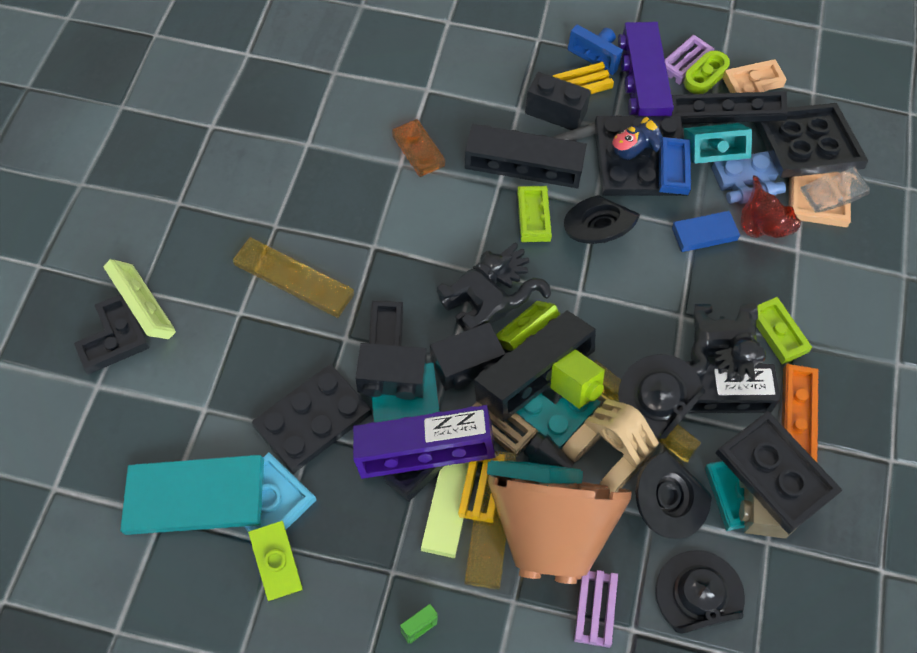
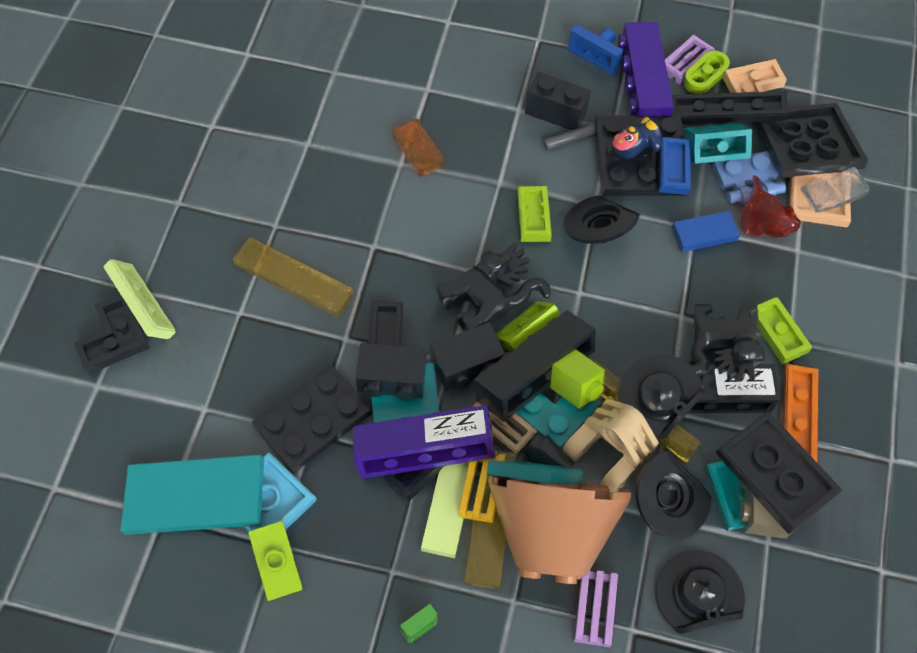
black brick [465,124,587,189] -> none
yellow tile [552,62,614,94] -> none

